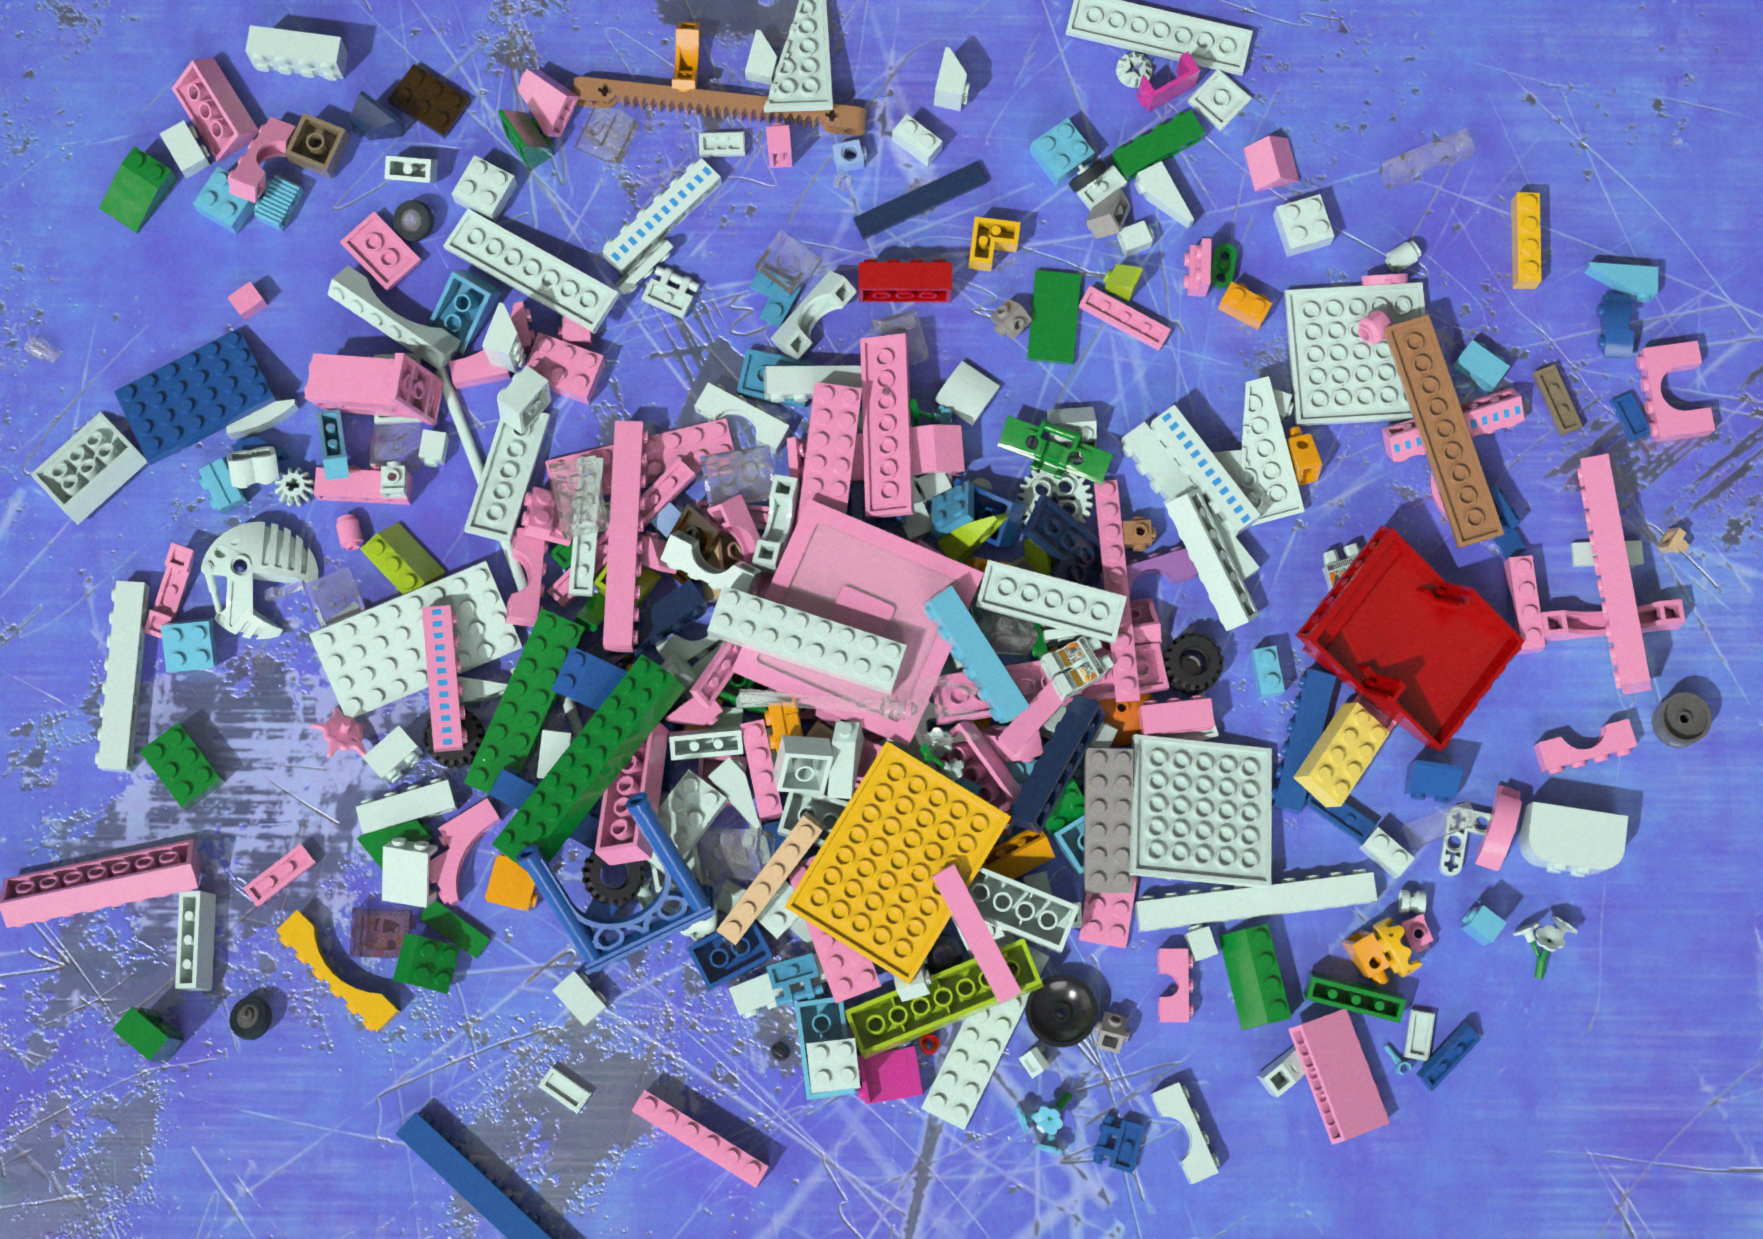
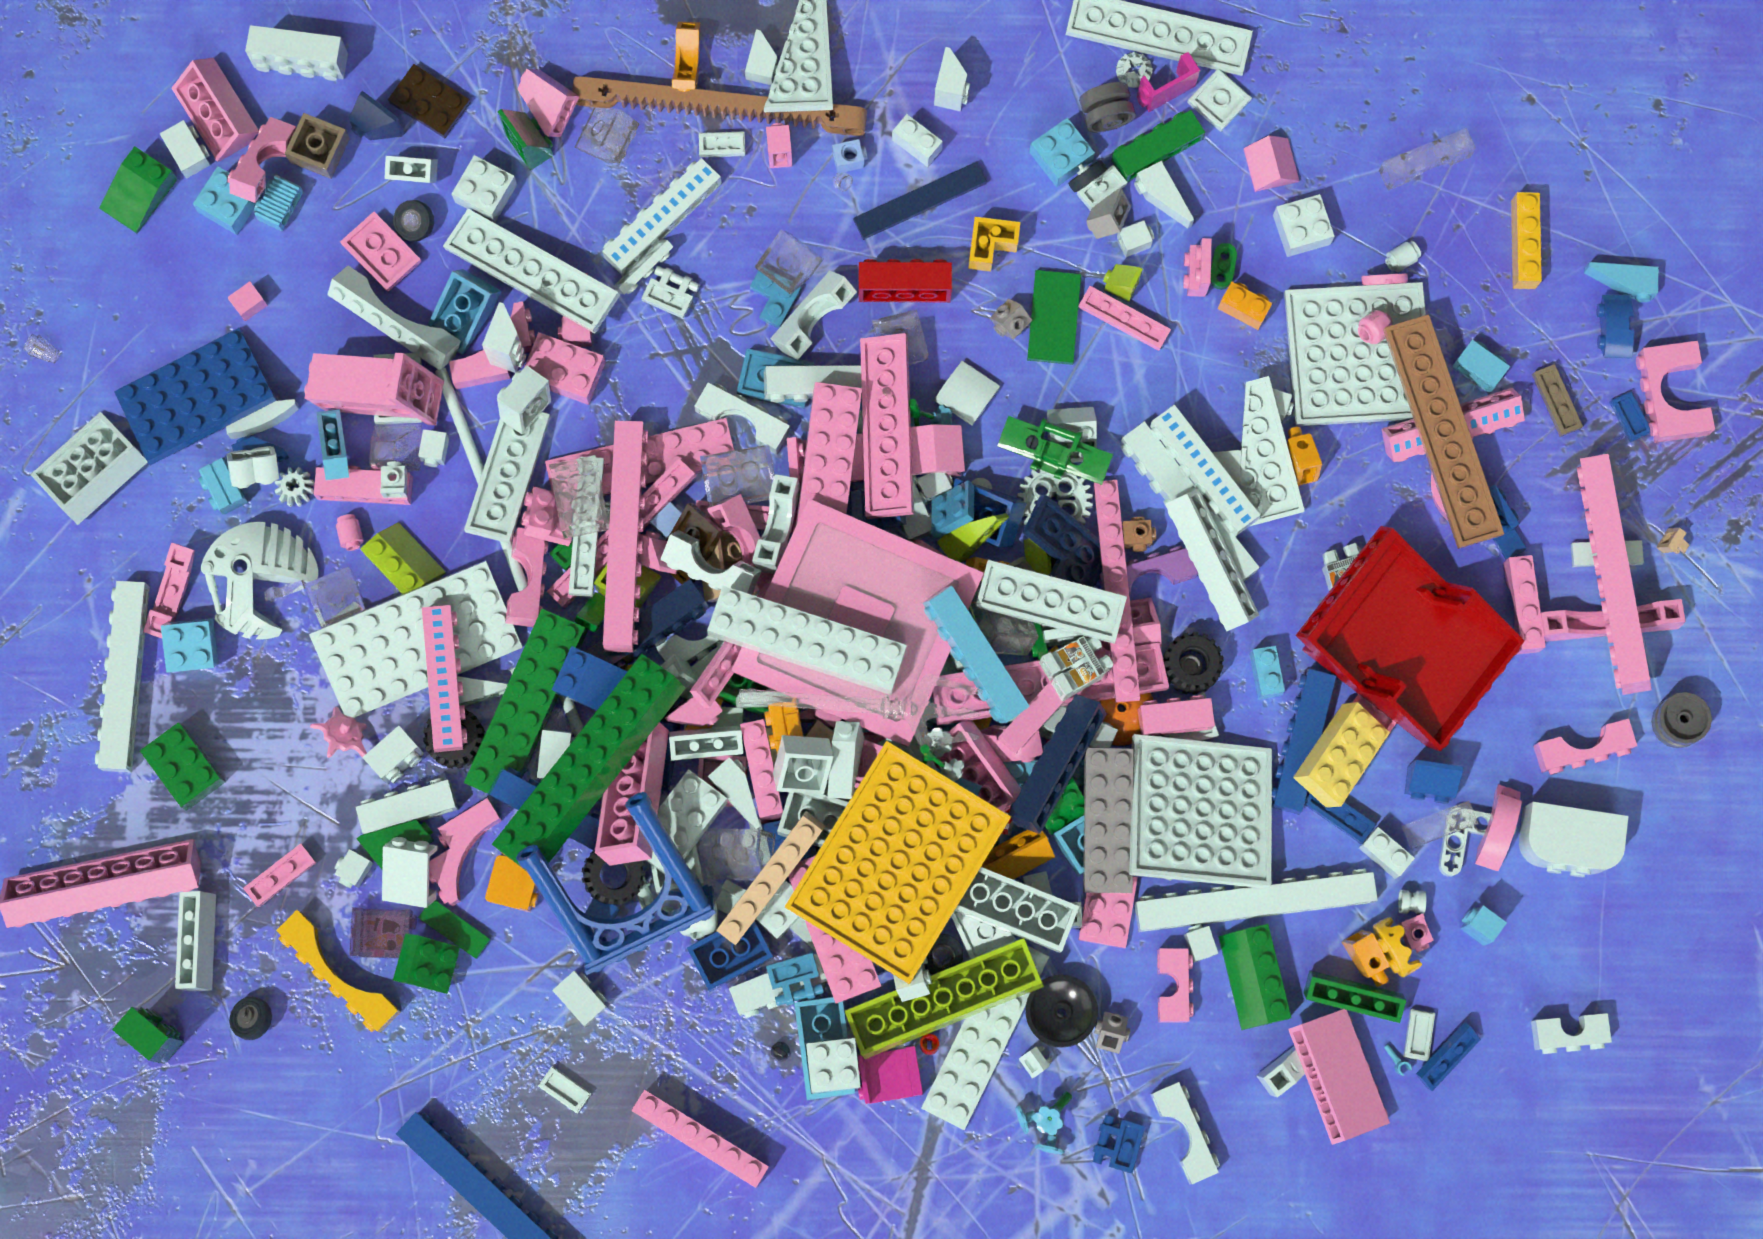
bright pink tile [932,864,1022,1004] -> none
light aqua plant [1512,916,1578,979] -> none
none -> light aqua brick [335,849,374,889]
none -> dark grey wheel [1079,82,1136,133]
none -> light aqua arch [1531,1013,1612,1054]

